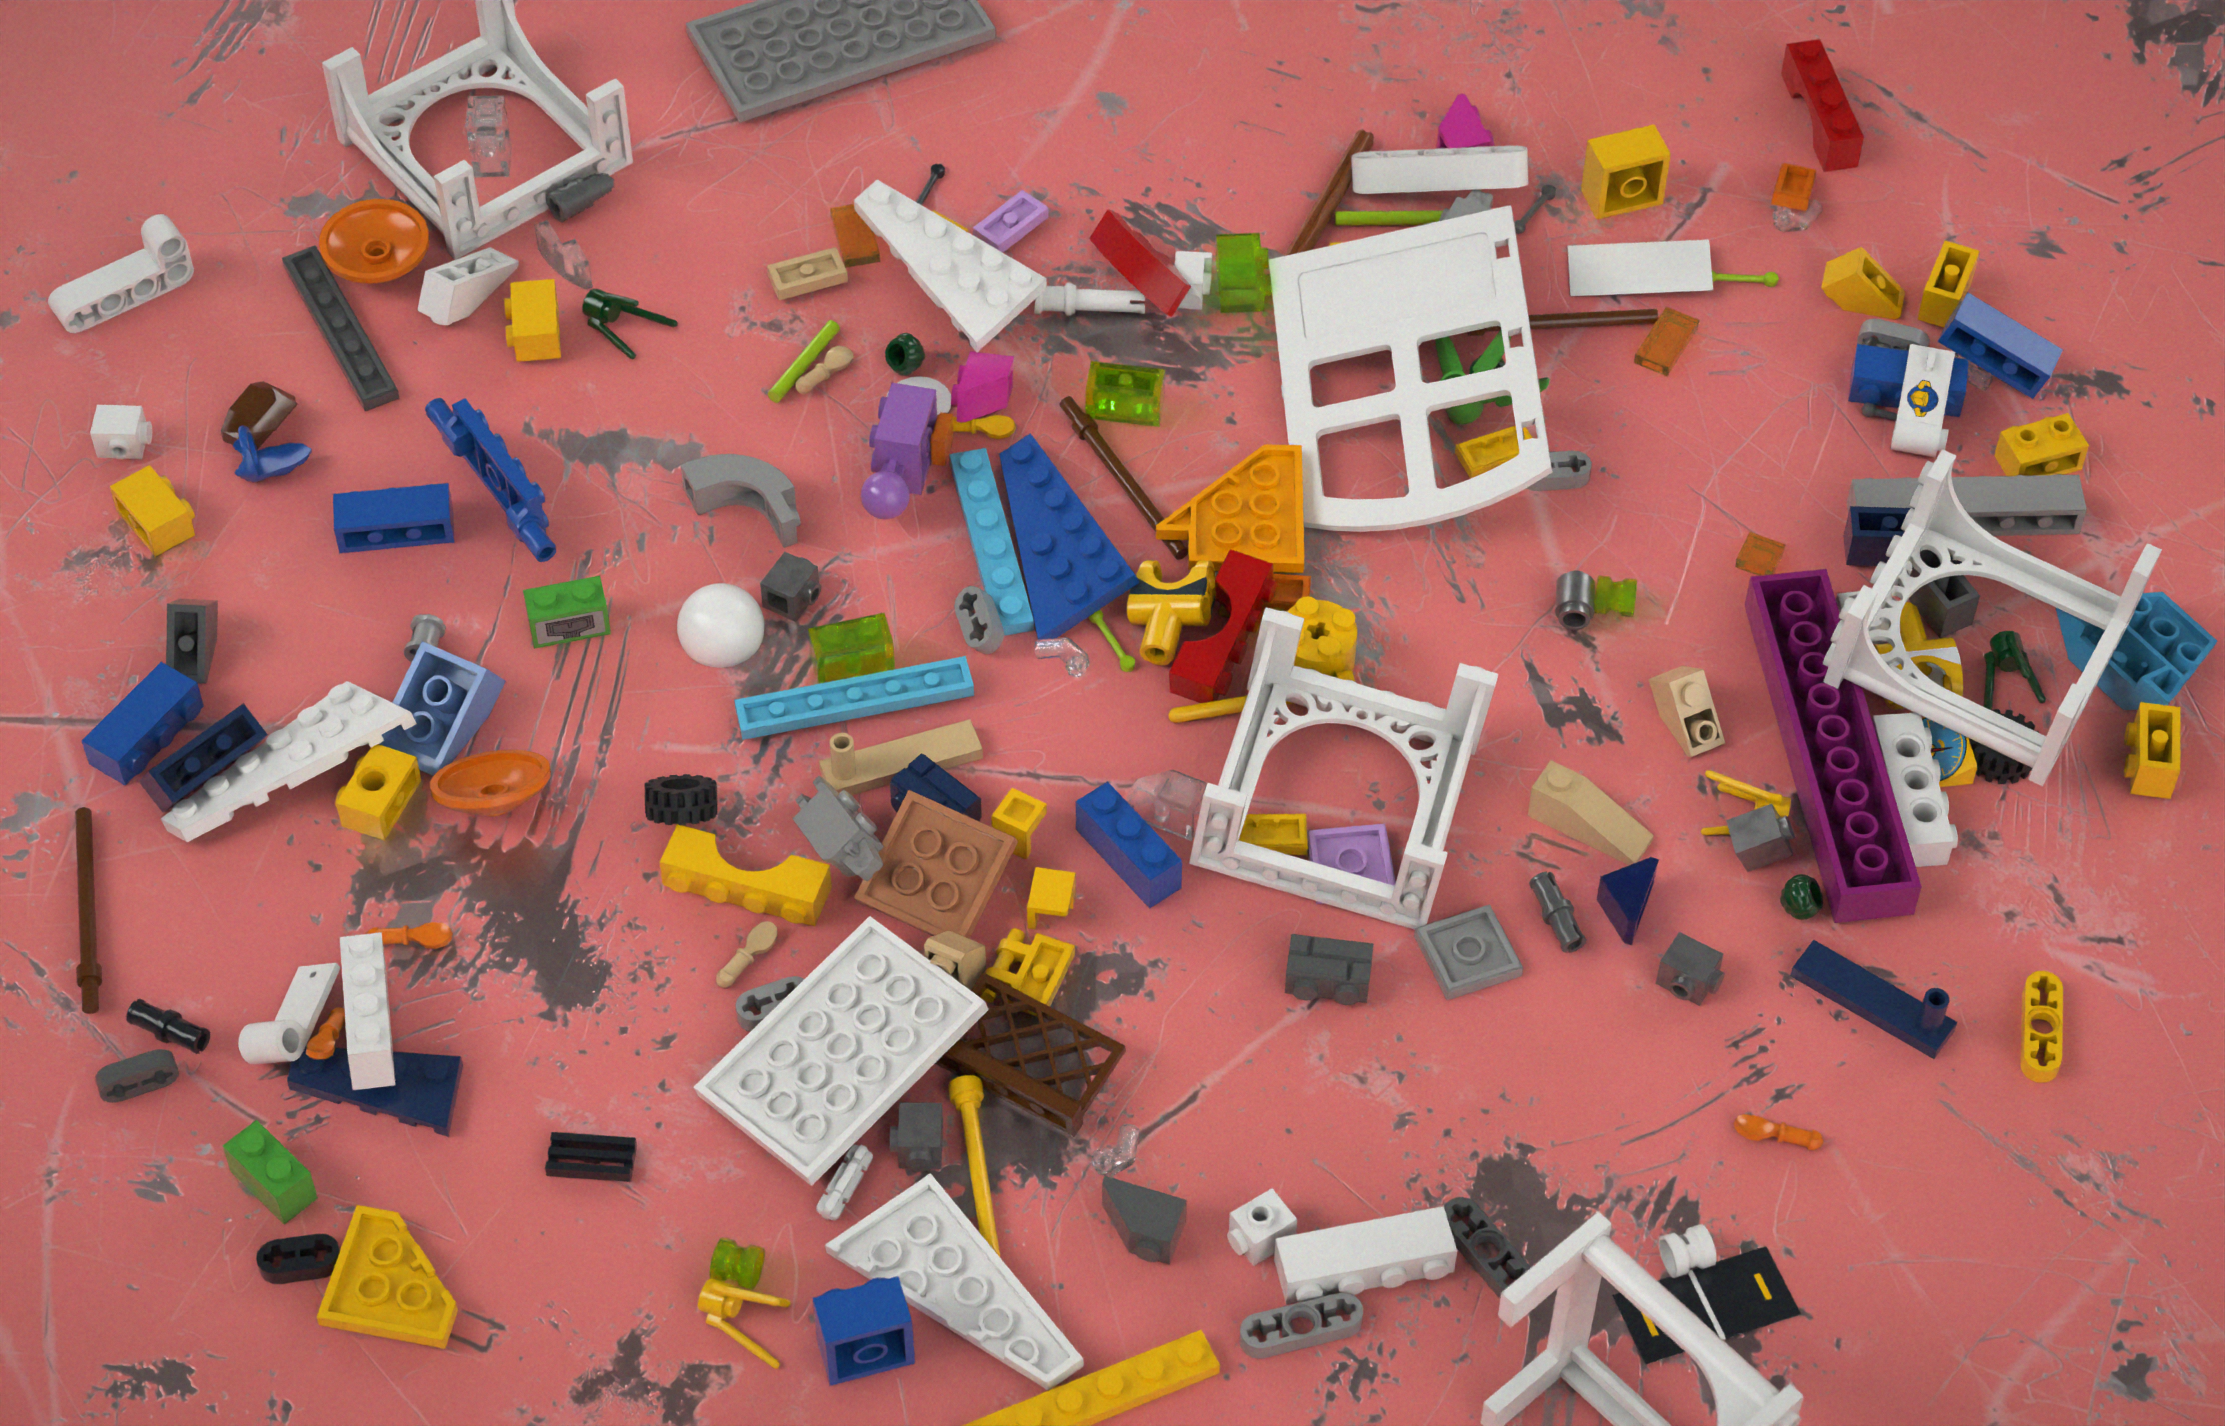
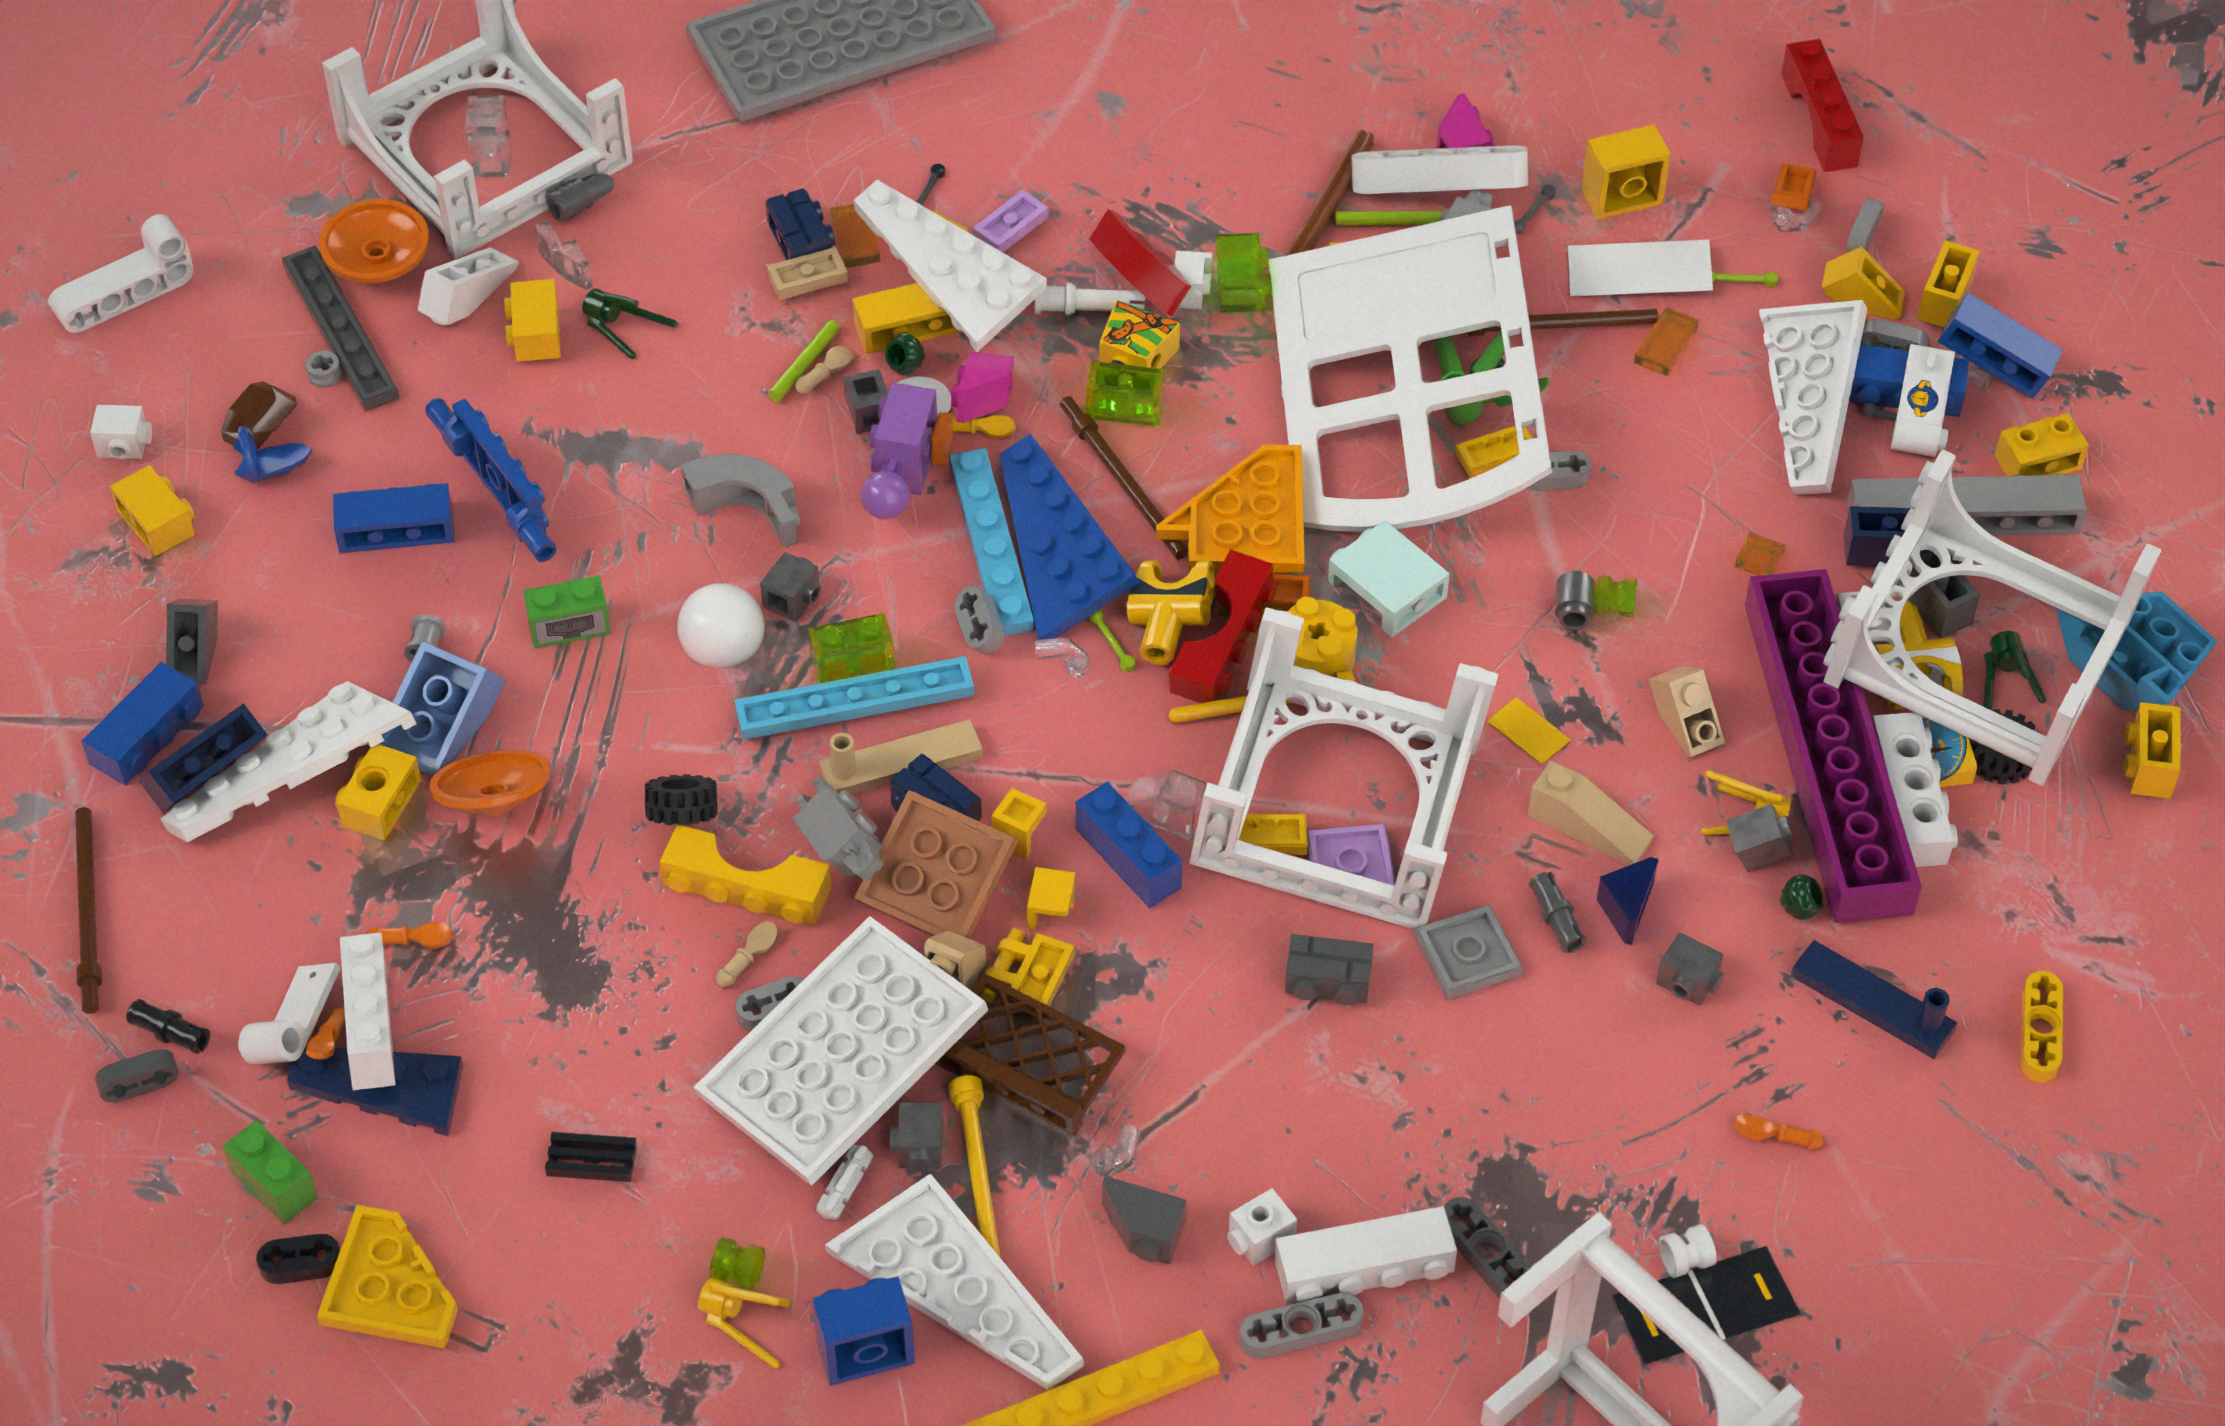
none -> light grey bush [305,351,341,388]
none -> dark blue brick [765,188,836,260]
none -> flat silver brick [843,369,888,434]
none -> yellow brick [852,283,962,354]
none -> torso [1099,300,1180,372]
none -> light aqua panel [1328,520,1450,638]
none -> yellow sticker [1487,697,1571,764]
none -> white wing [1759,300,1867,495]
none -> light grey beam [1846,197,1885,253]

